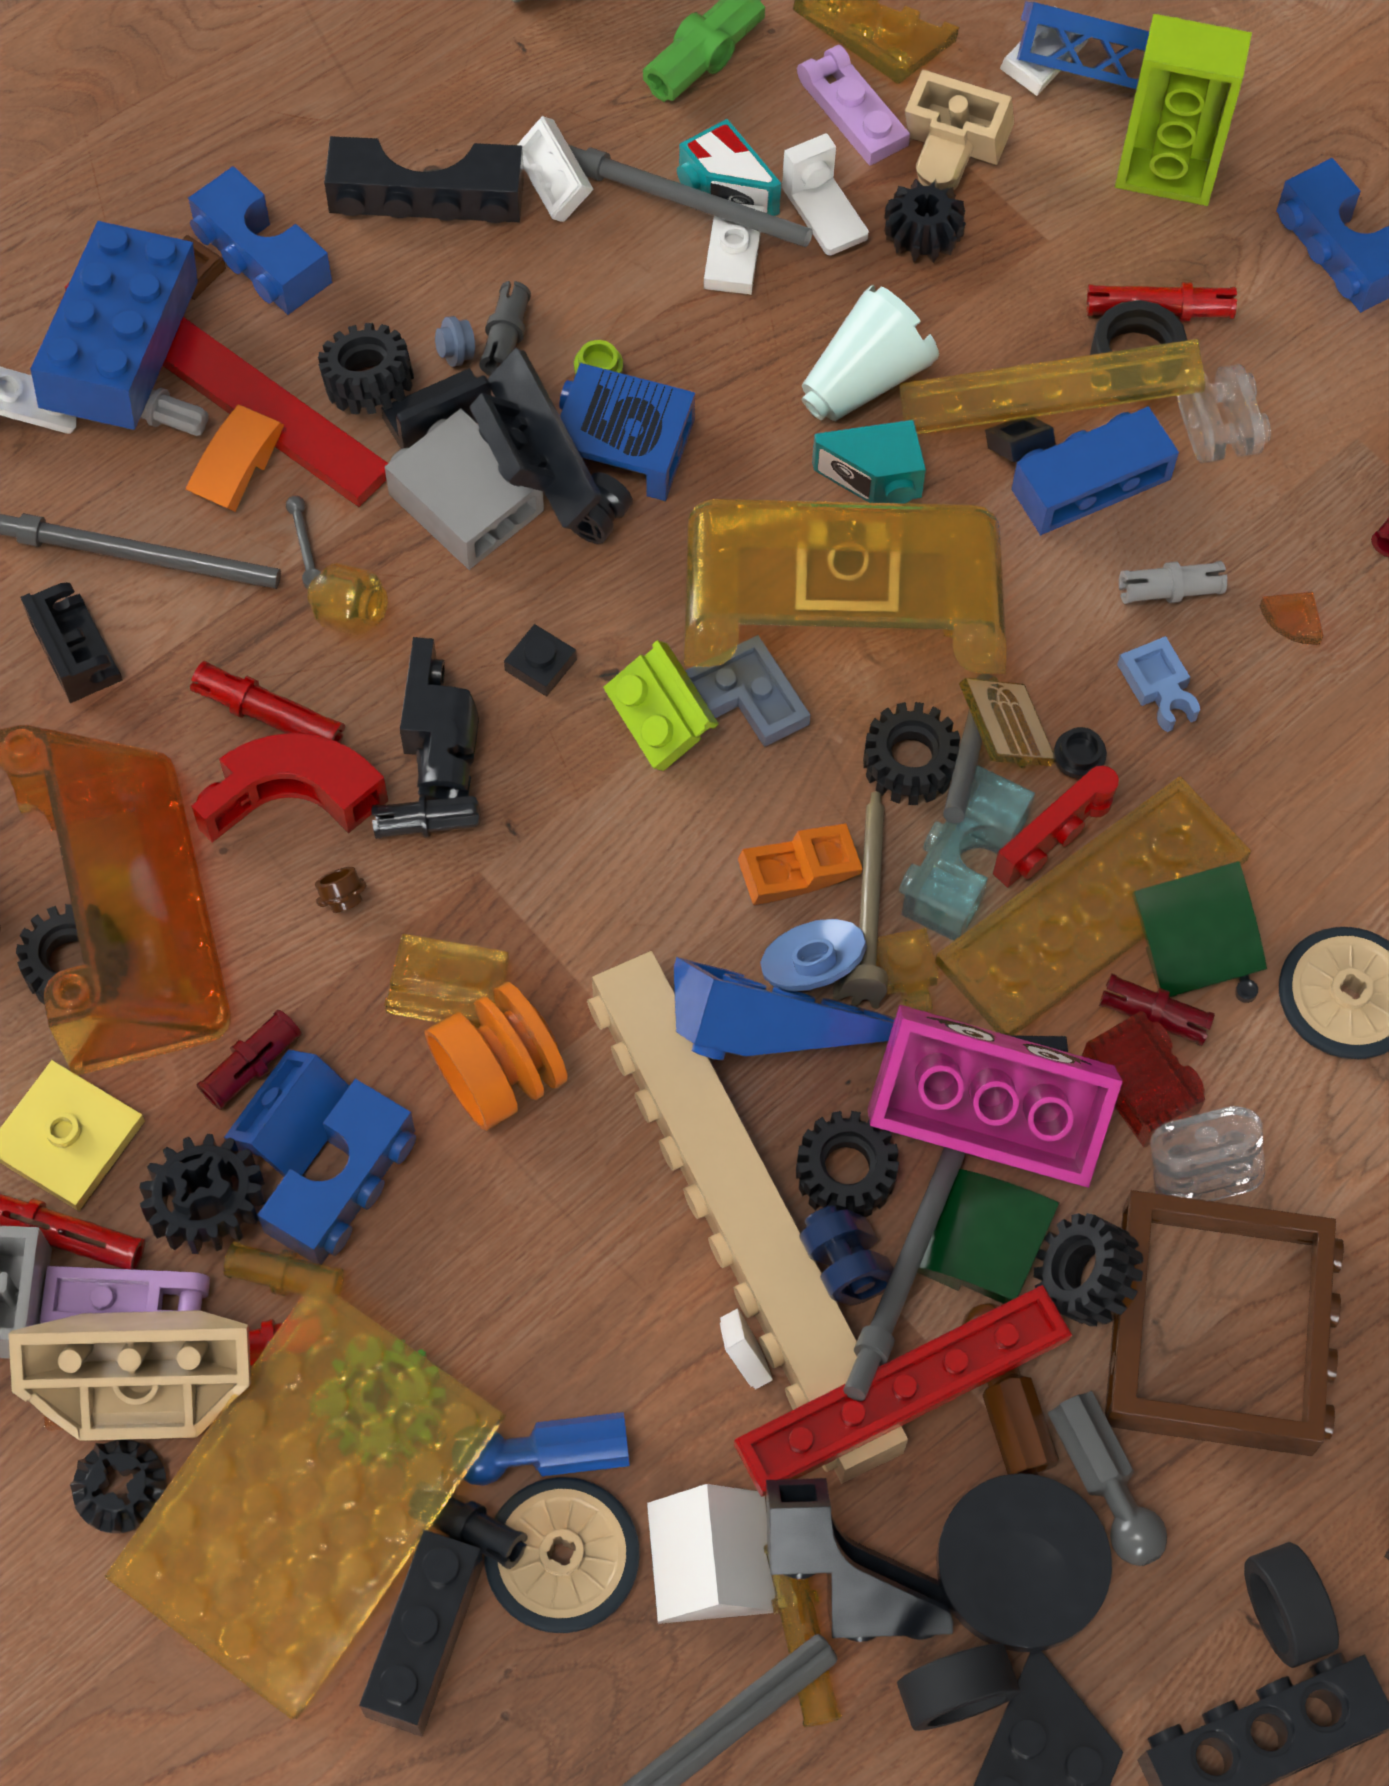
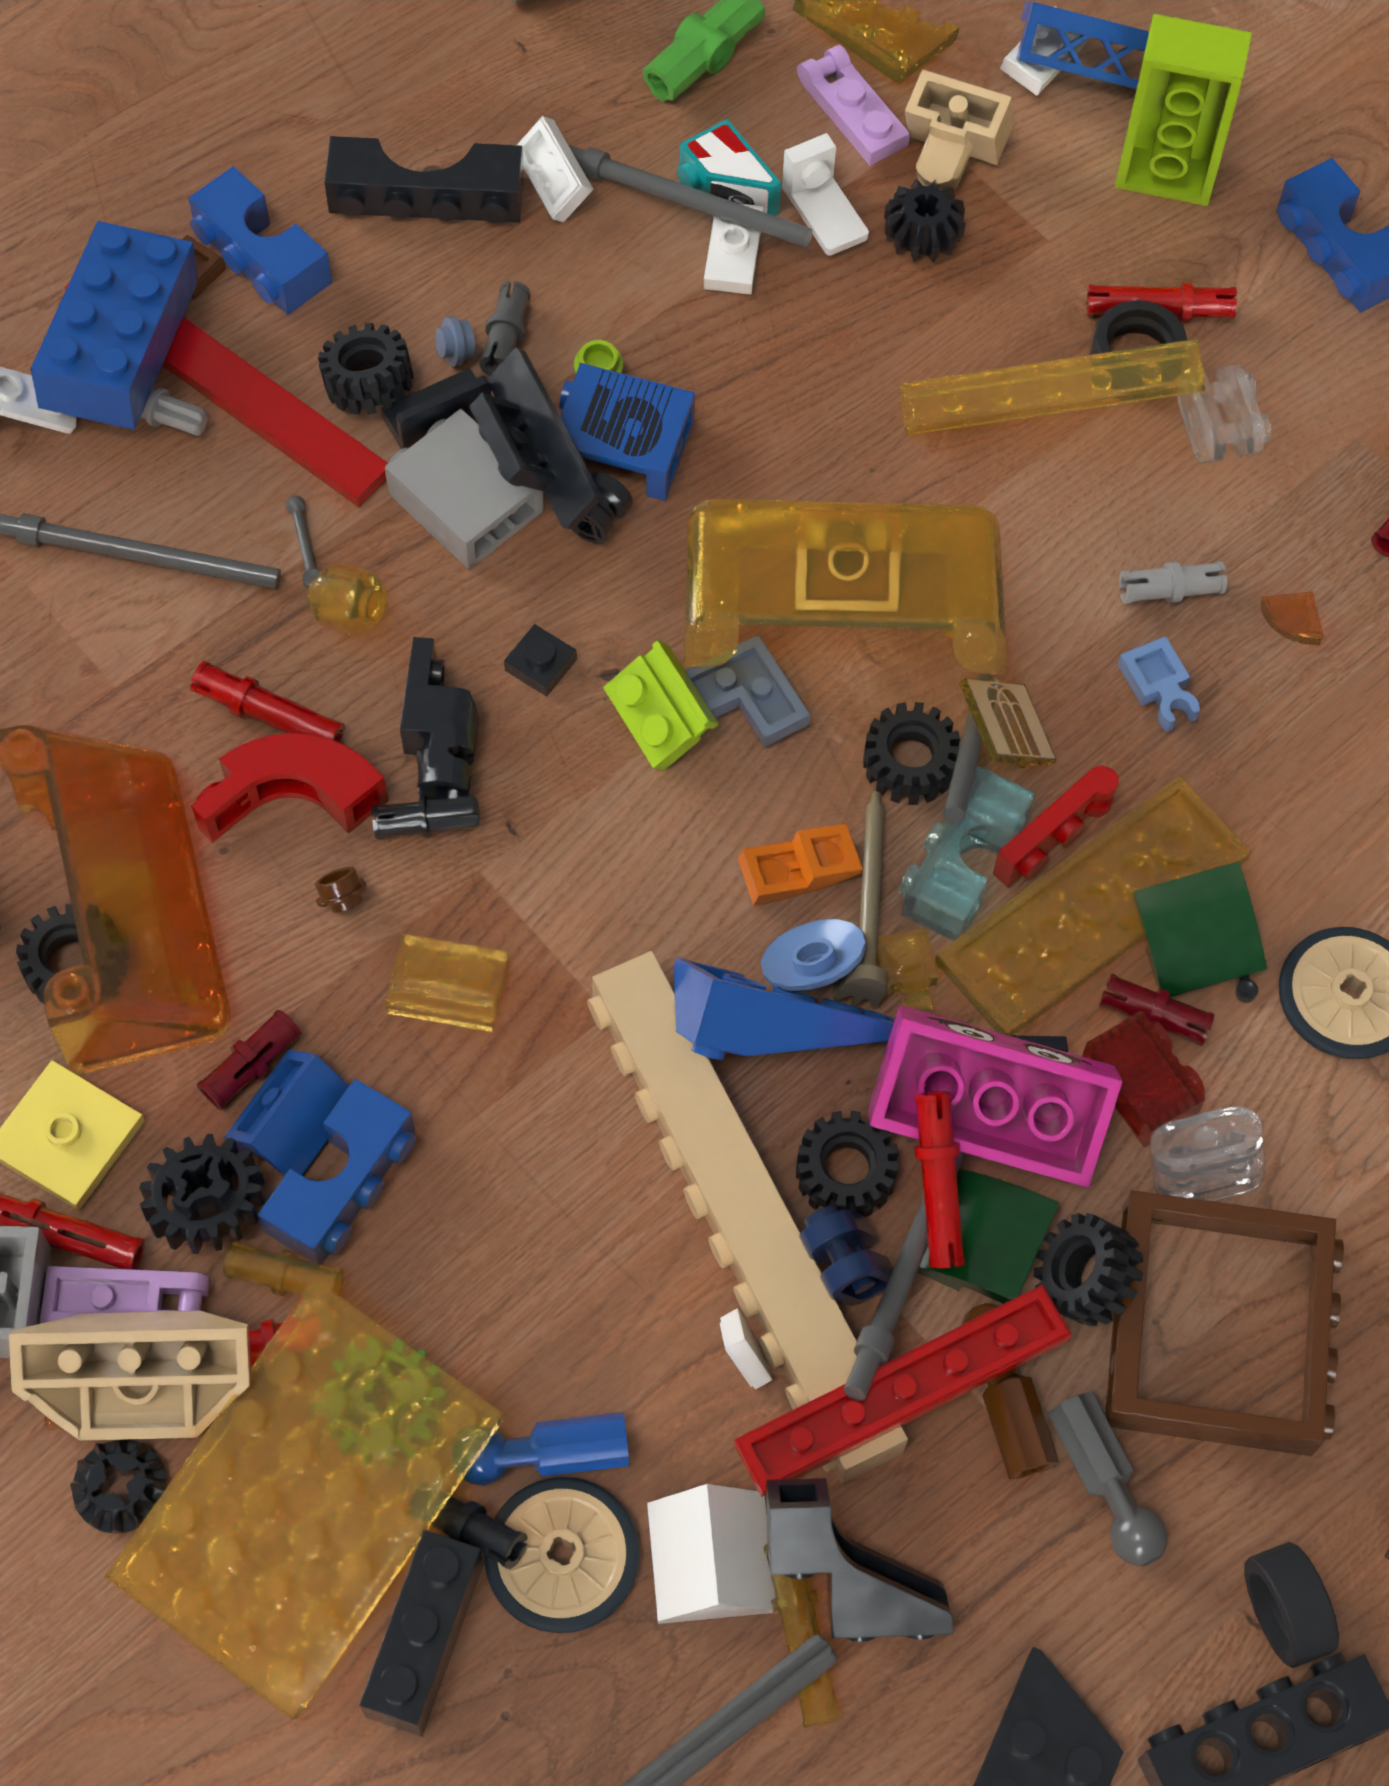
black hinge [20,582,123,703] -> none
orange slope [185,404,284,512] -> none
orange wheel [425,982,568,1131] -> none
light aqua cone [802,285,939,421] -> none
teal slope [812,420,926,504] -> none
black tyre [897,1644,1021,1731] -> none
black piece [936,1473,1112,1652] -> none
black plate [985,414,1056,462] -> none
blue brick [1011,406,1179,536] -> none
black plate [1053,727,1107,779] -> none
none -> red pin [914,1091,966,1268]

